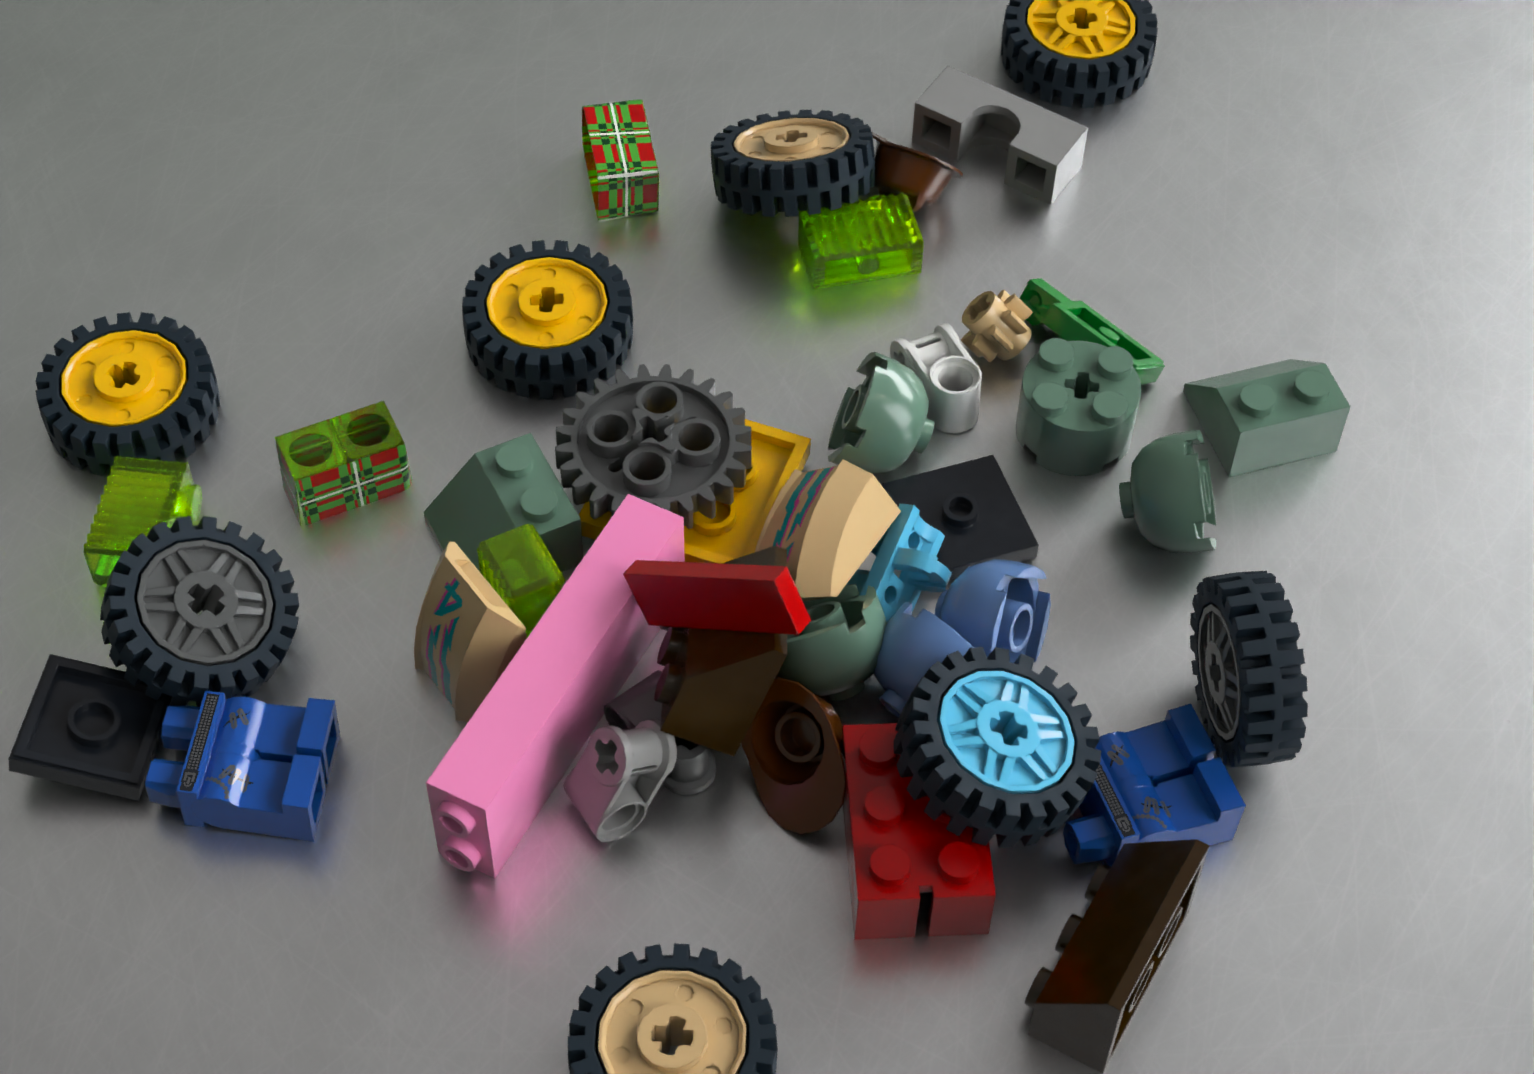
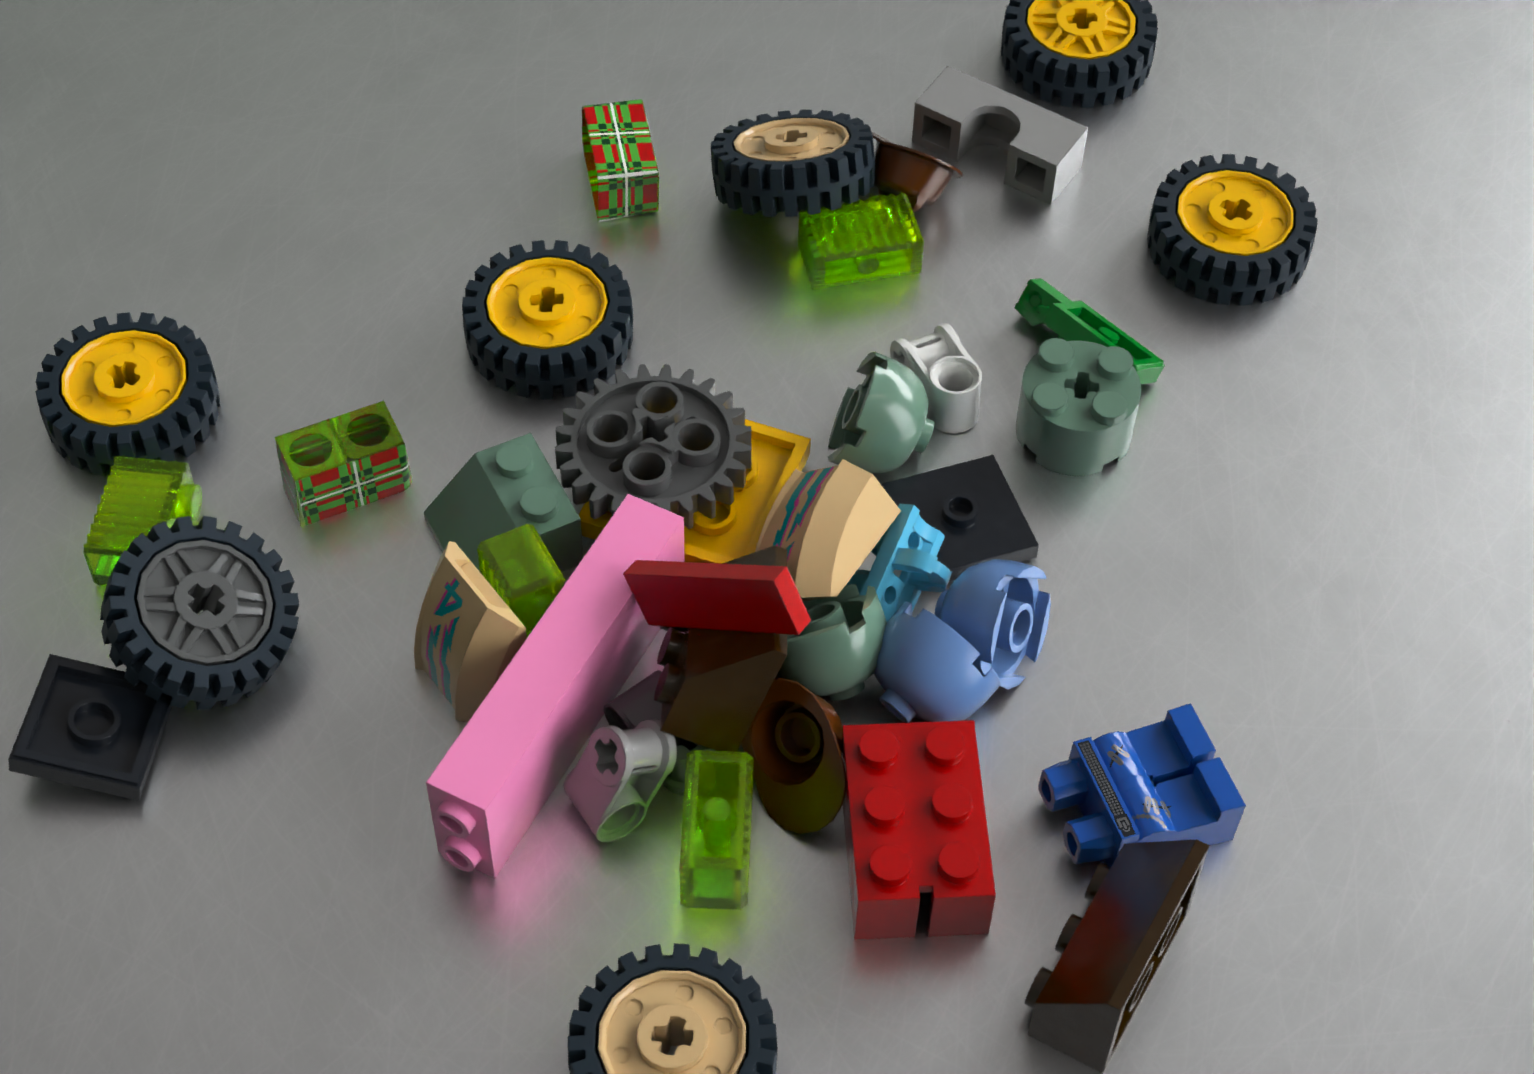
blue hips [145,691,340,842] -> none
wheel [893,647,1101,848] -> none
tan gear [961,290,1033,362] -> none
sand green cylinder [1119,430,1216,553] -> none
sand green slope [1183,359,1351,477] -> none
black wheel [1190,571,1308,768] -> none
none -> clear neon green brick [679,750,753,910]
none -> black wheel [1147,154,1318,306]

